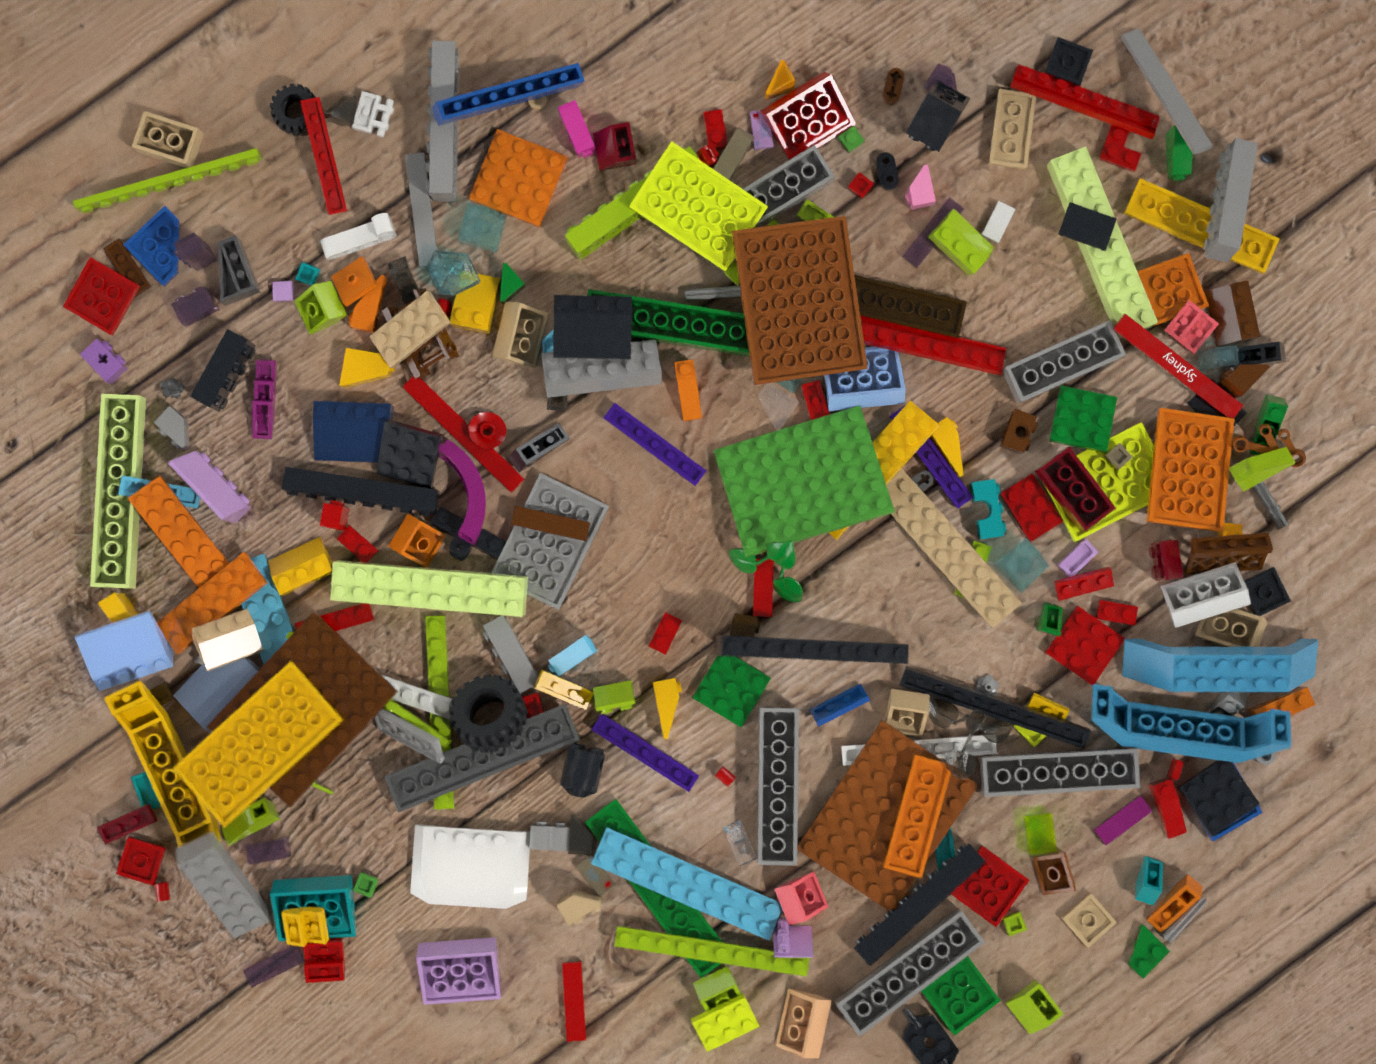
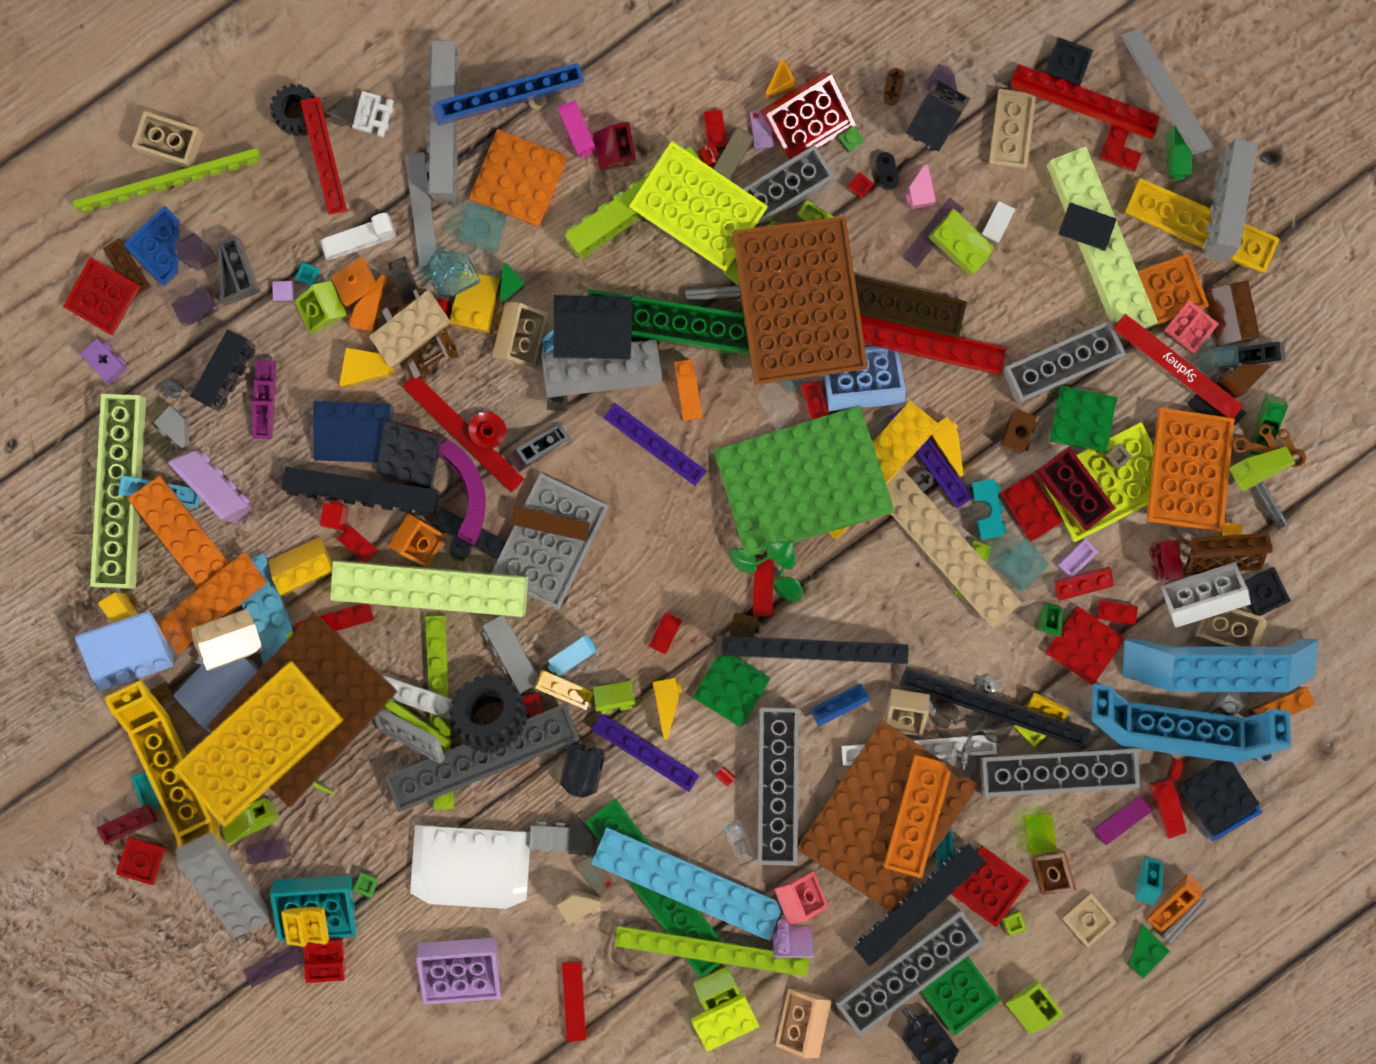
red hinge [155,882,170,902] -> none

